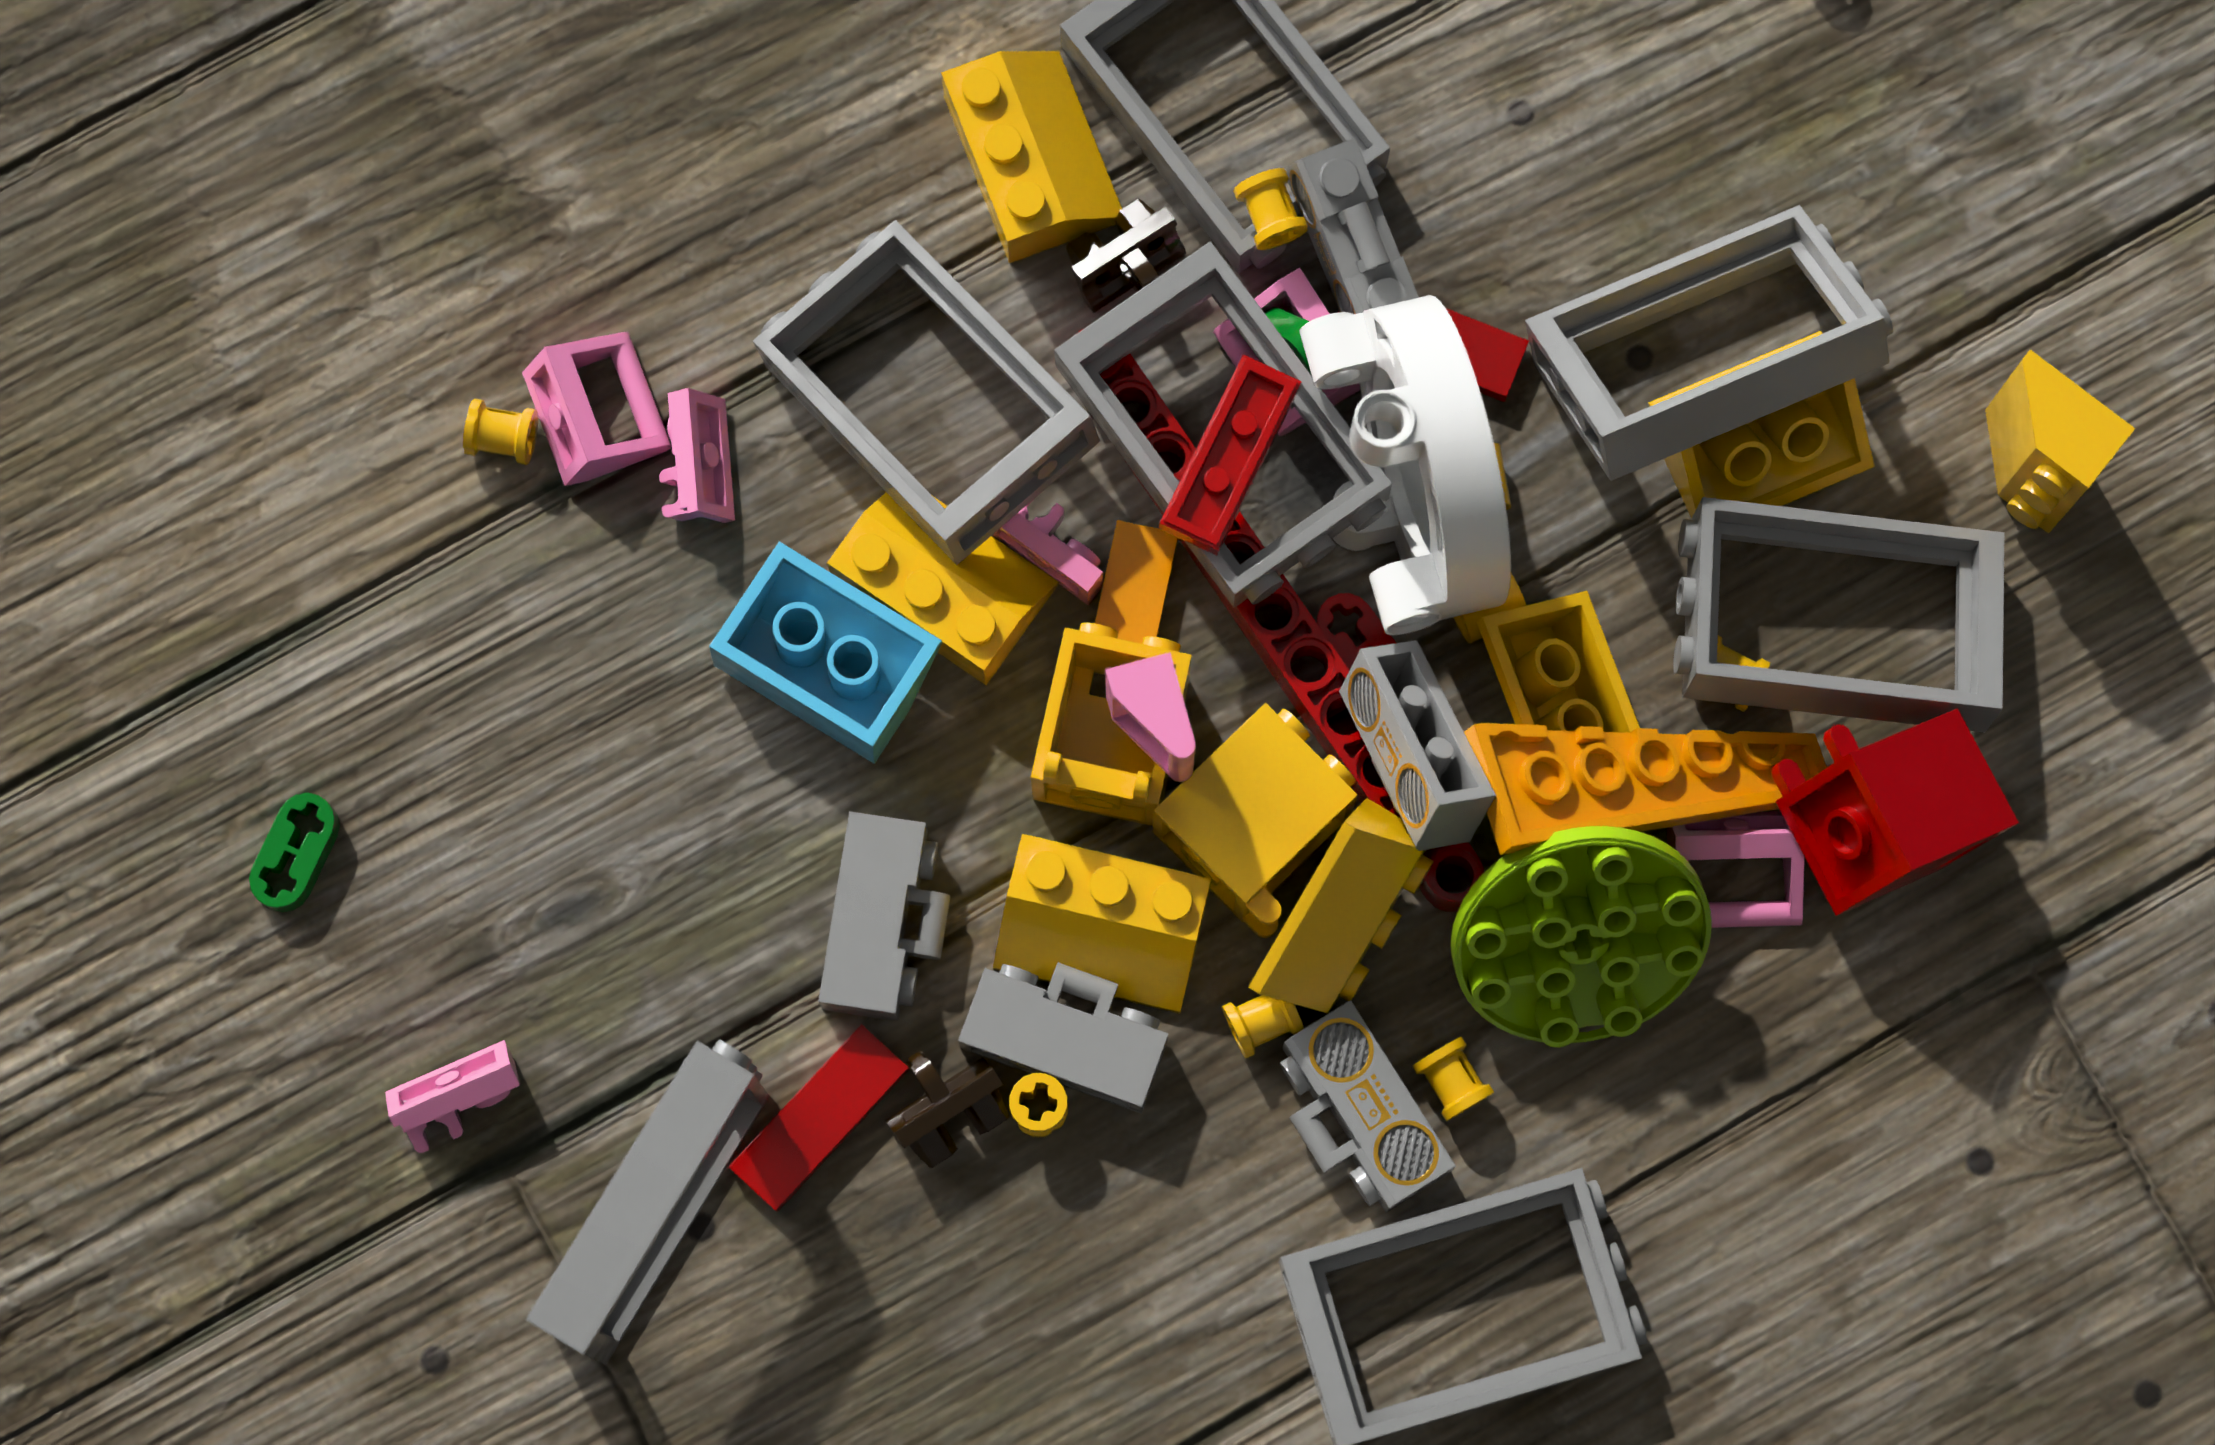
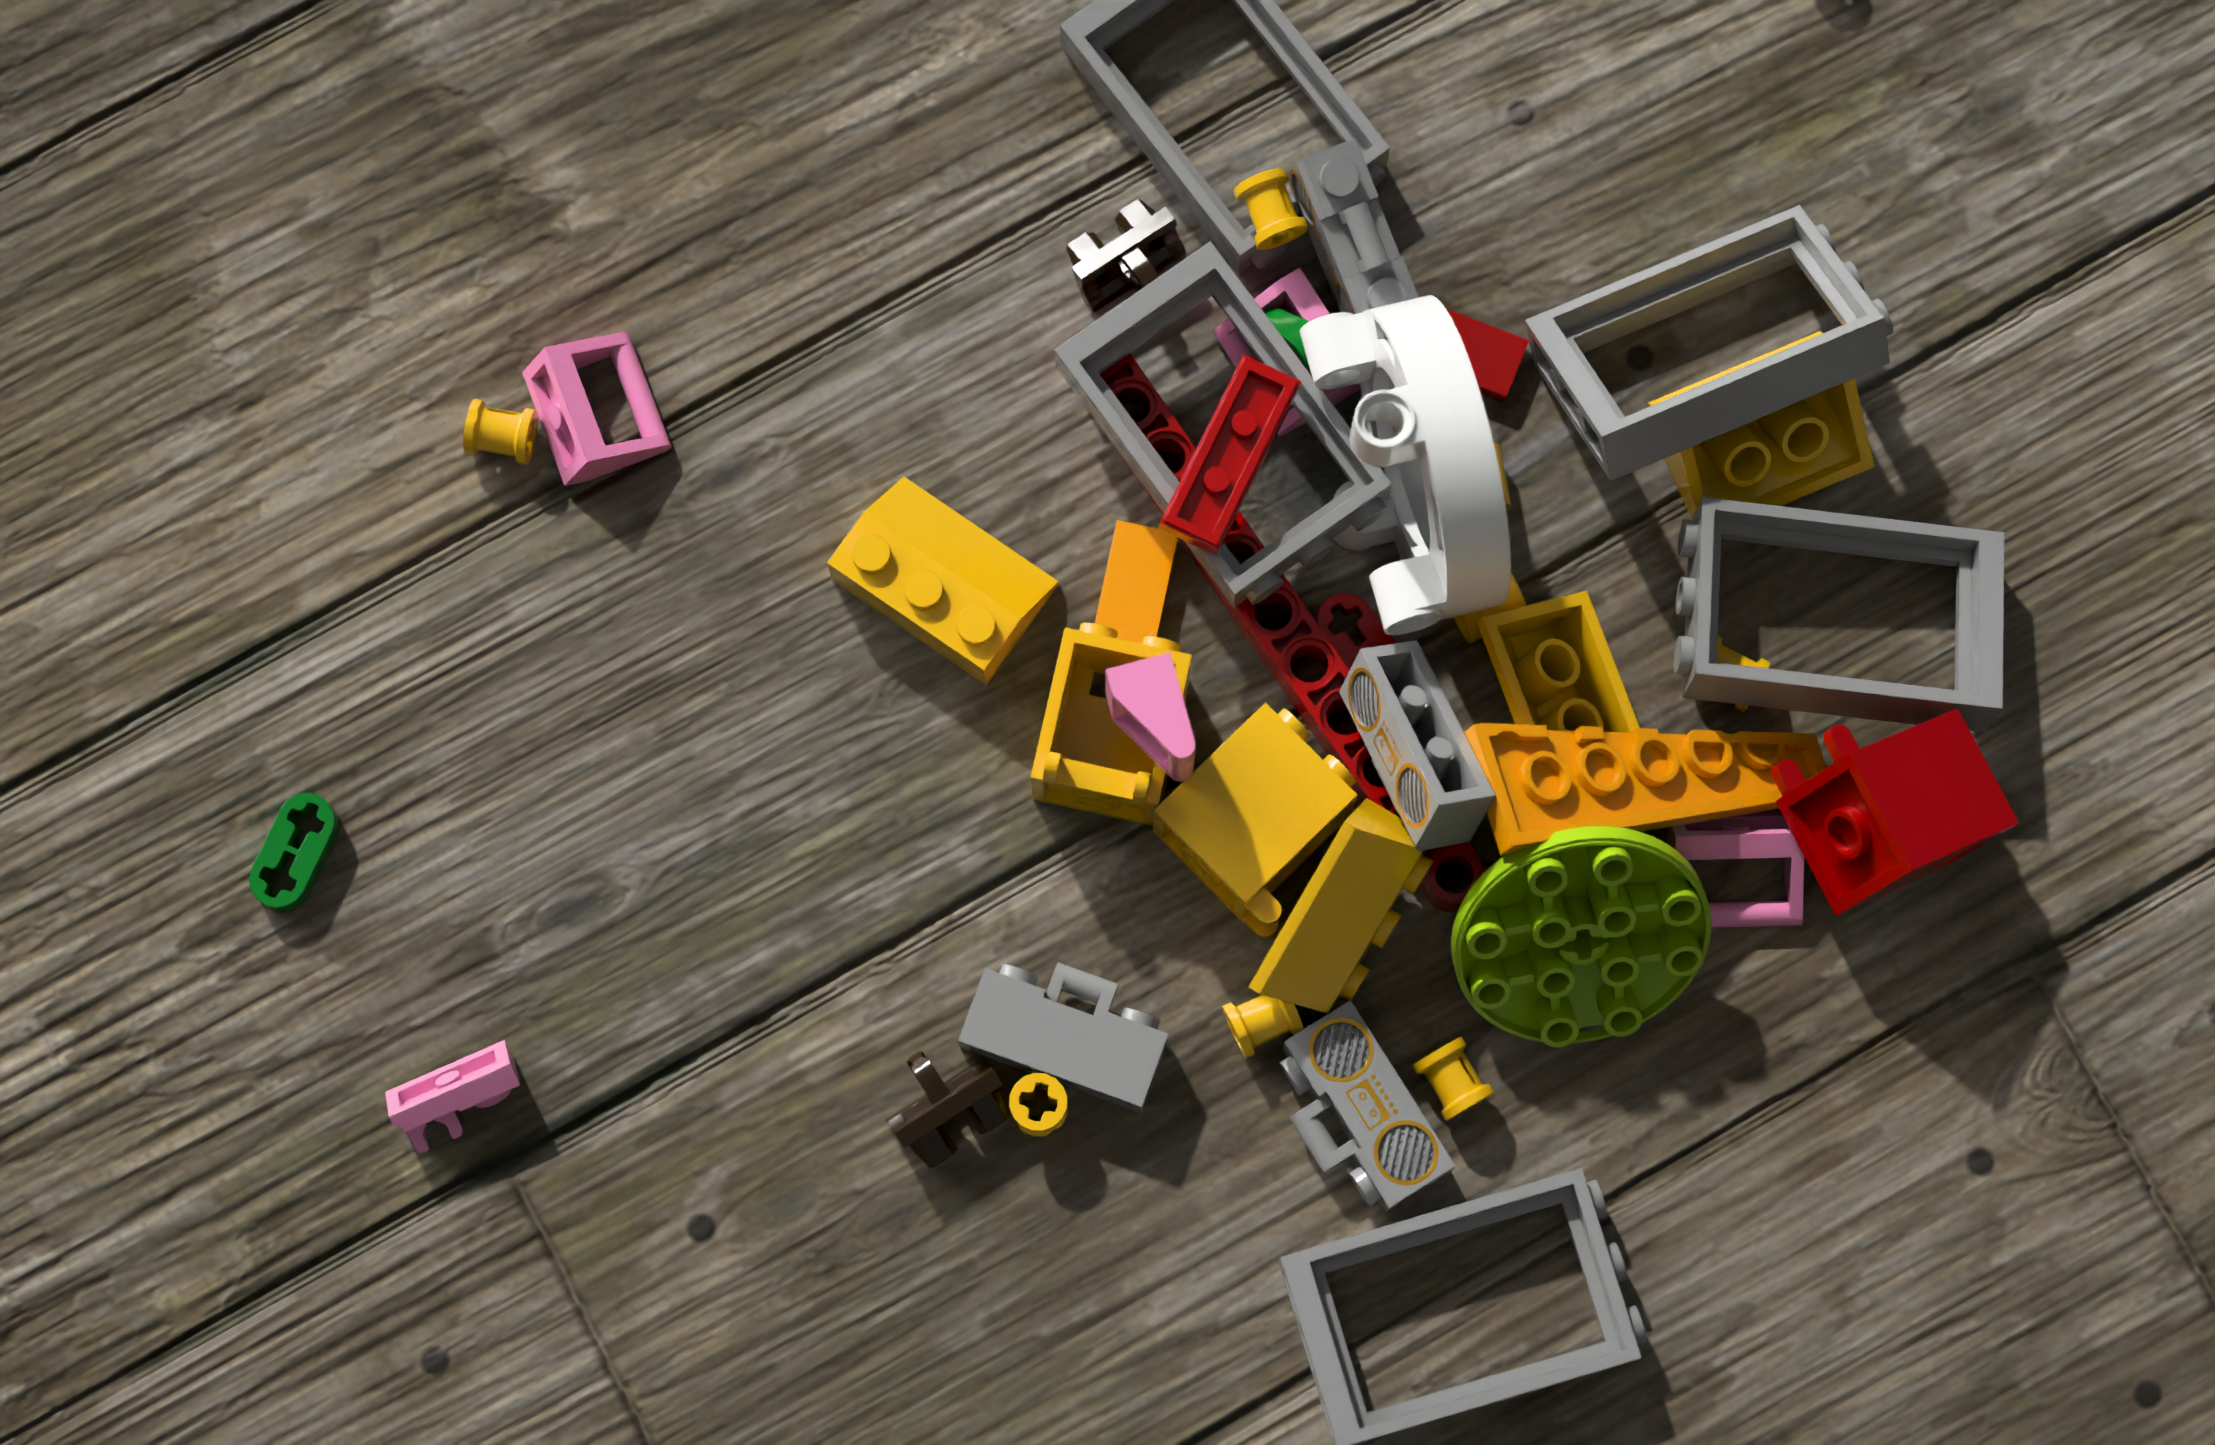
light grey door [526,1040,770,1364] -> none
bright pink plate [659,388,735,523] -> none
medium azure slope [709,541,942,764] -> none
red tile [728,1024,910,1212] -> none
light grey door [753,220,1100,565] -> none
light grey piece [818,811,950,1021] -> none
yellow slope [941,51,1122,263] -> none
bright pink plate [993,499,1103,605] -> none
yellow slope [993,834,1211,1014] -> none
yellow slope [1985,349,2135,534] -> none

